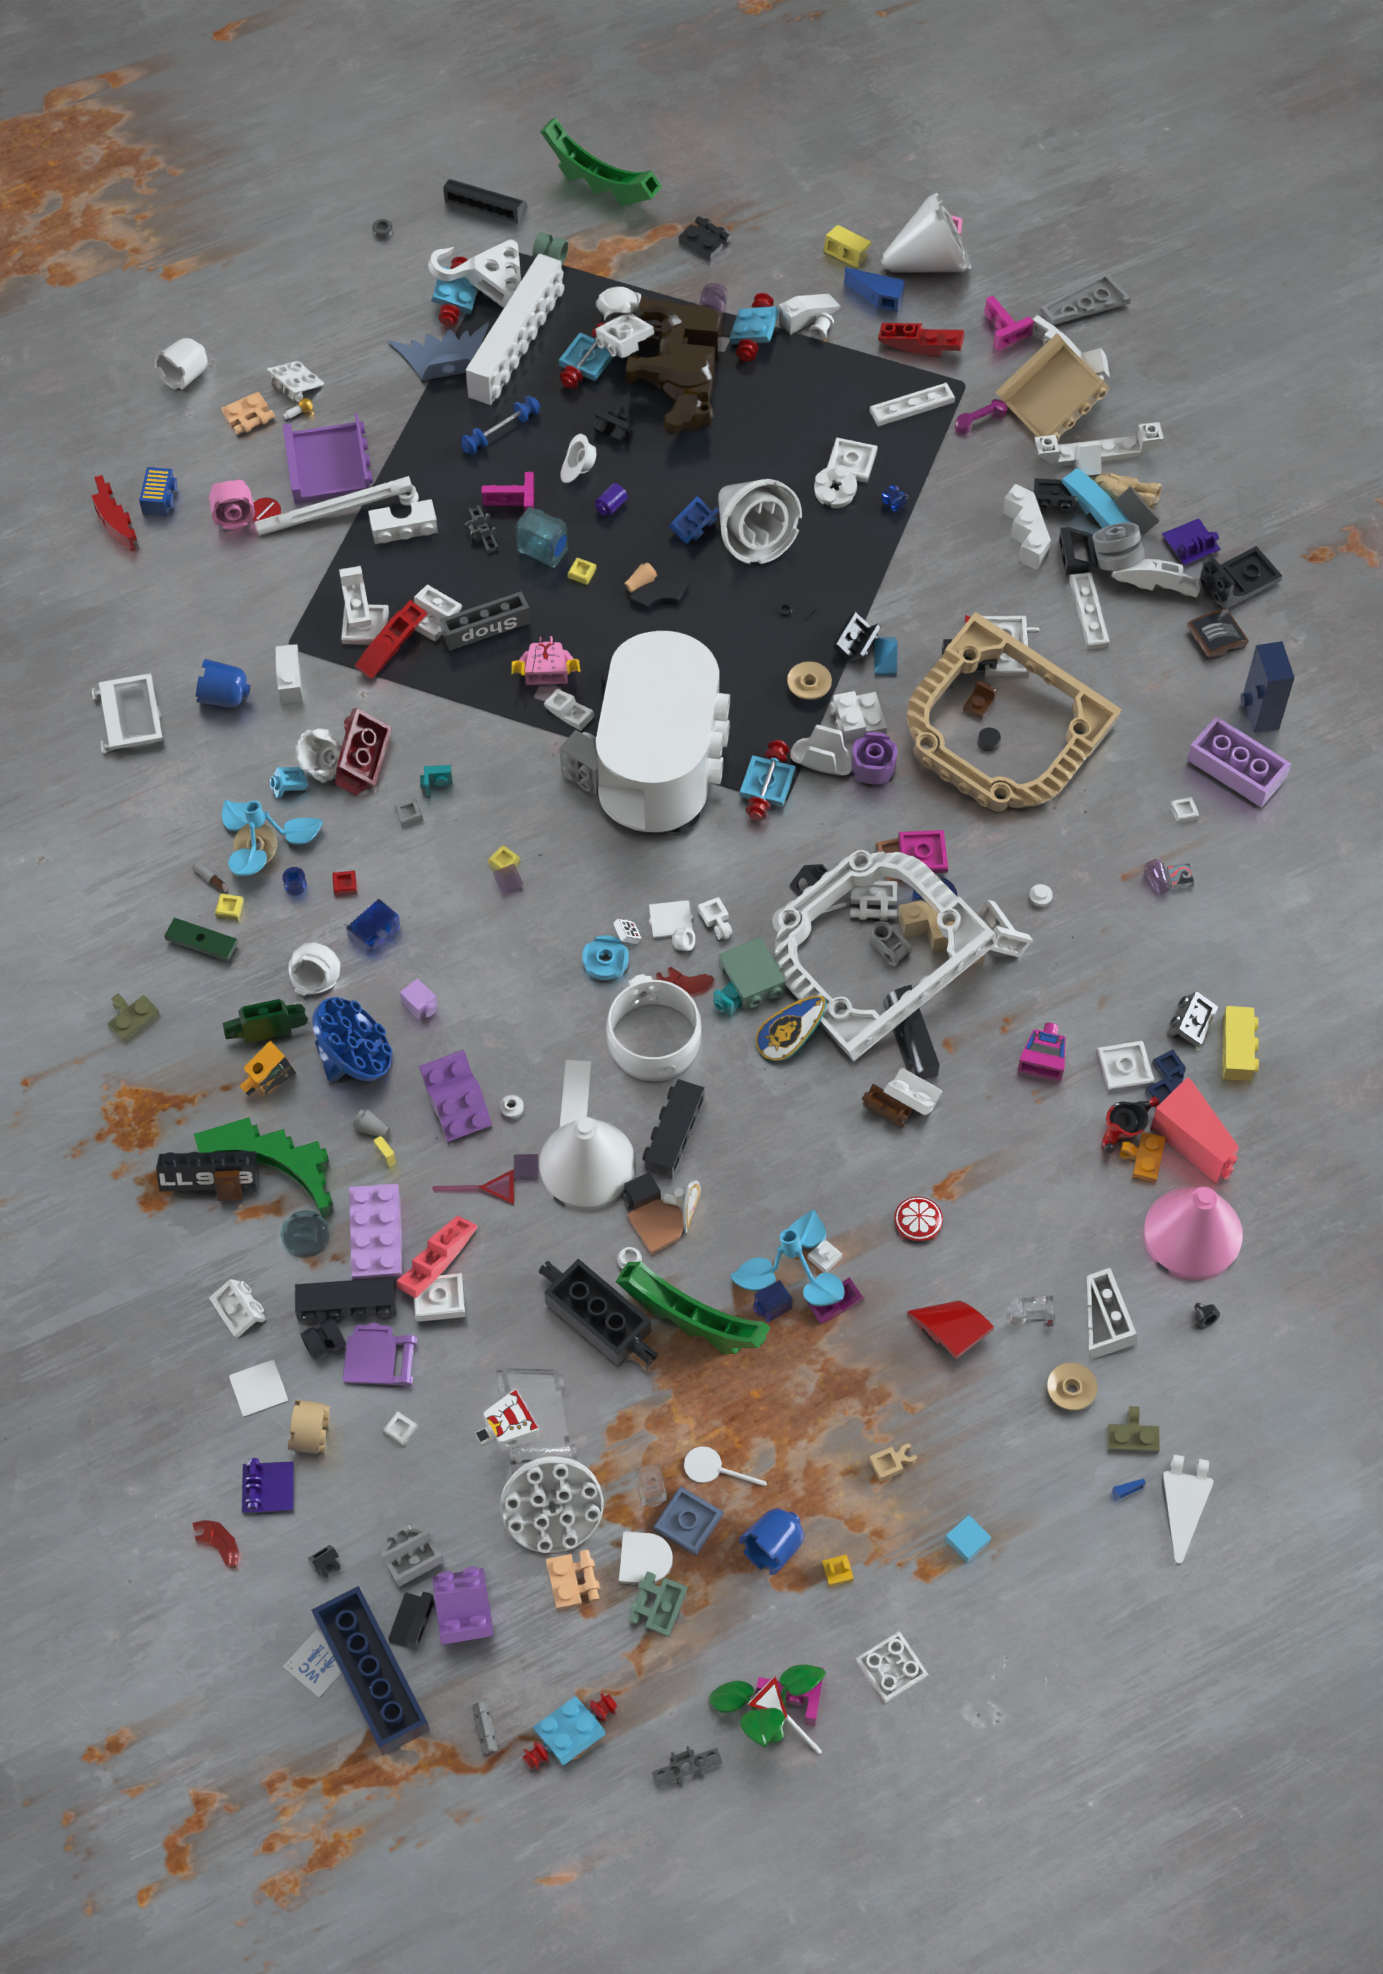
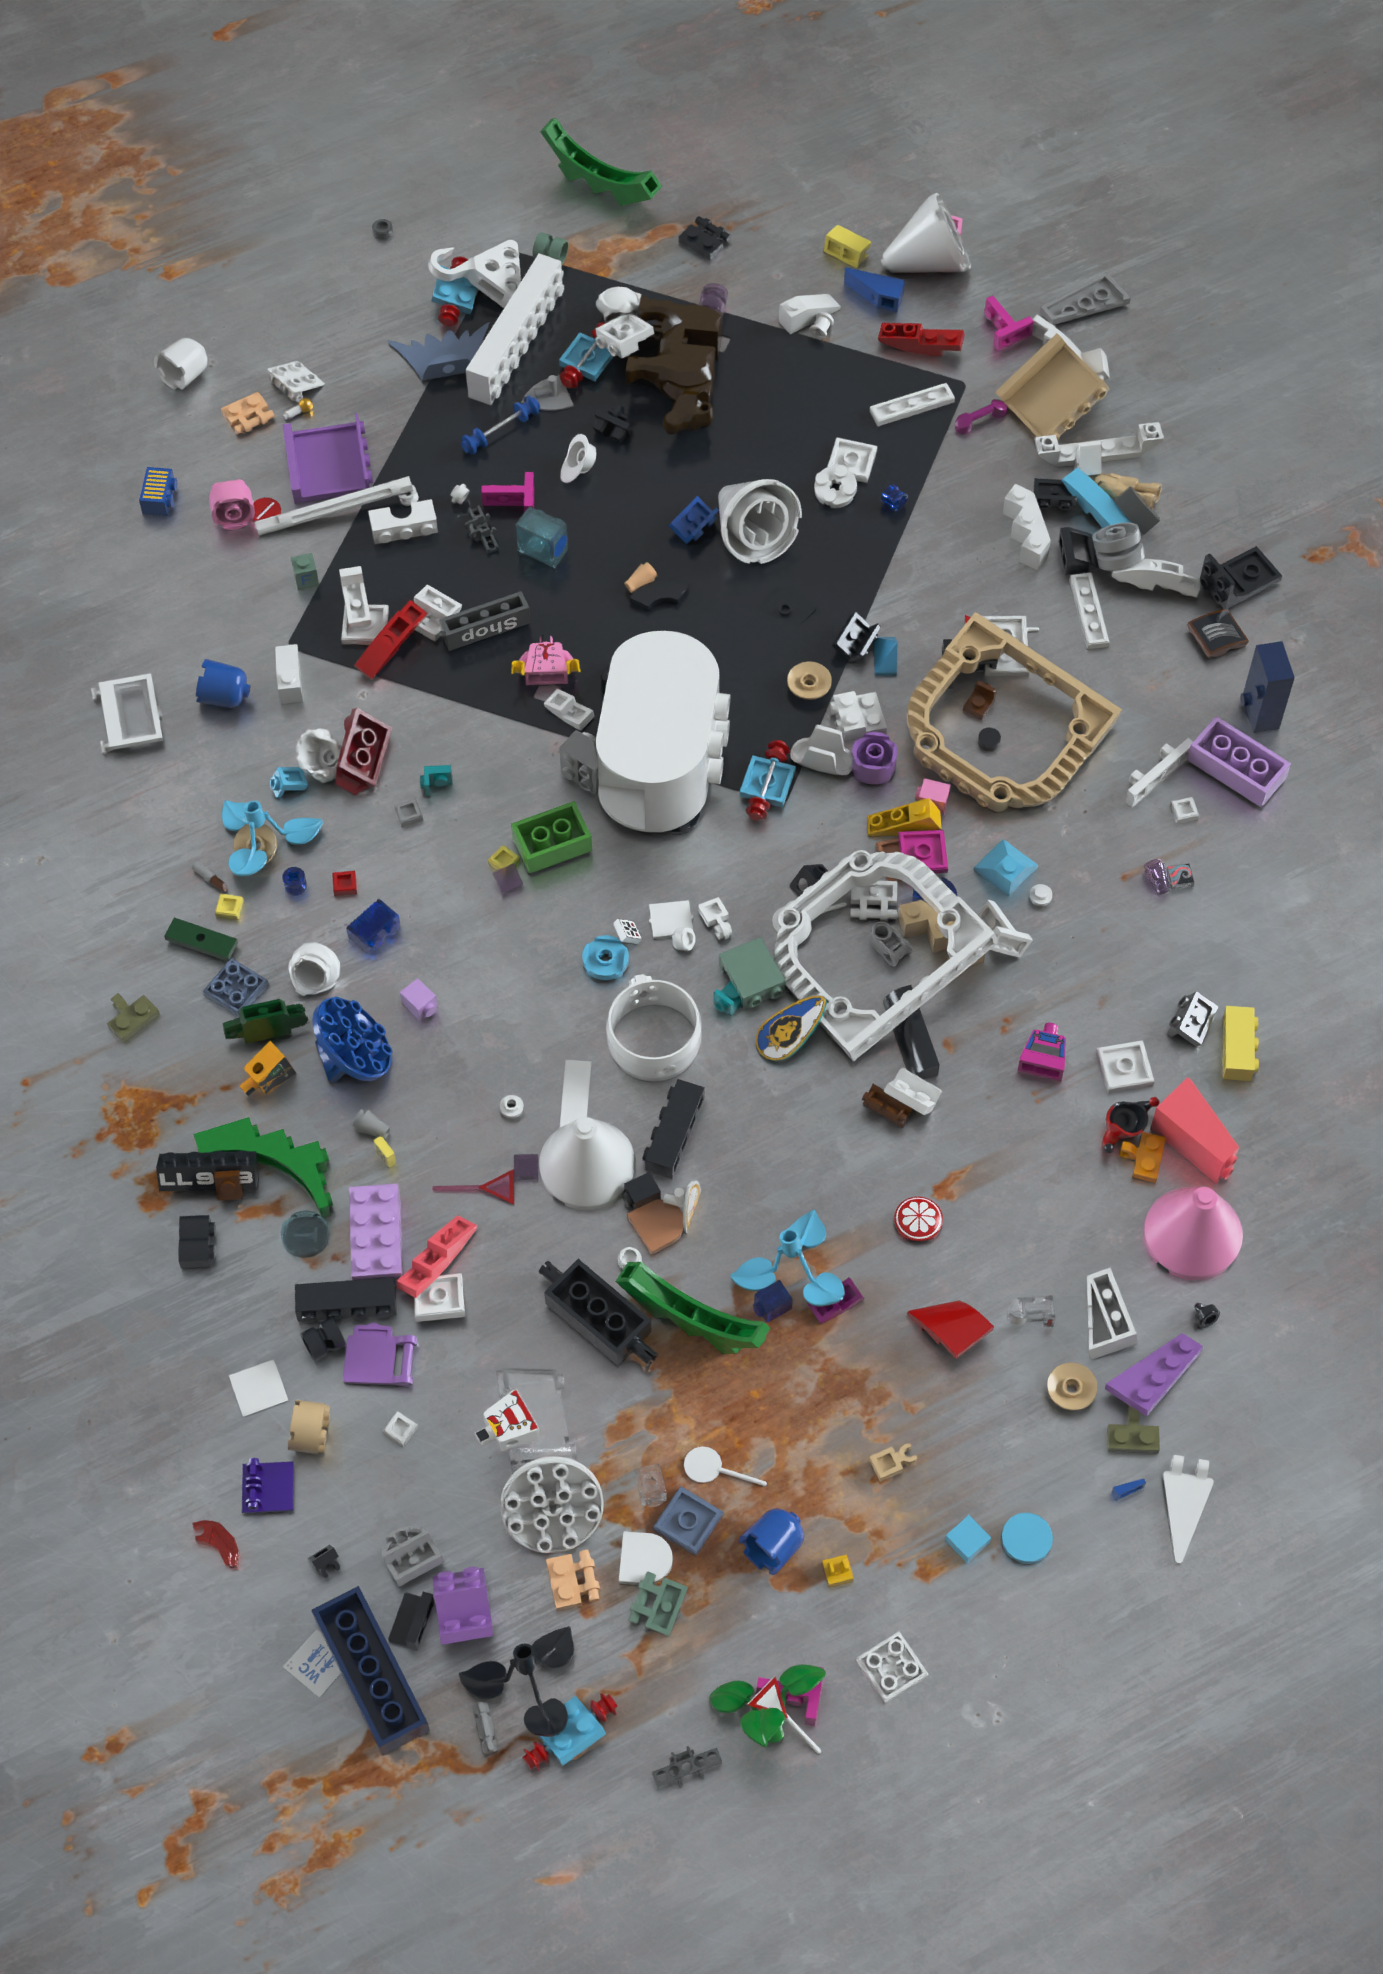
red slope [91,475,137,551] -> none
white bracket [209,1279,267,1337] -> none
medium lavender bracket [418,1050,492,1142] -> none
black brick [443,179,527,223] -> none
light yellow tile [568,558,597,585] -> none
dark purple brick [595,483,628,516] -> none
clear red piece [656,967,714,994] -> none
medium azure plate [729,293,780,361] -> none
white tile [807,1239,842,1272] -> none
dark blue tile [1145,1049,1186,1104] -> none
dark purple hinge [1162,518,1221,565] -> none
none -> black brick [178,1215,216,1268]
none -> sand blue tile [202,958,269,1017]
none -> sand green brick [291,553,319,590]
none -> white plate [451,484,470,504]
none -> black plant [459,1626,574,1737]
none -> bright green brick [511,801,593,874]
none -> light grey shield [521,375,574,411]
none -> yellow slope [867,798,941,836]
none -> bright pink brick [915,778,951,815]
none -> medium azure slope [973,839,1038,896]
none -> medium azure tile [1001,1513,1053,1564]
none -> medium lavender wing [1105,1333,1203,1416]
none -> white hinge [1125,738,1193,807]

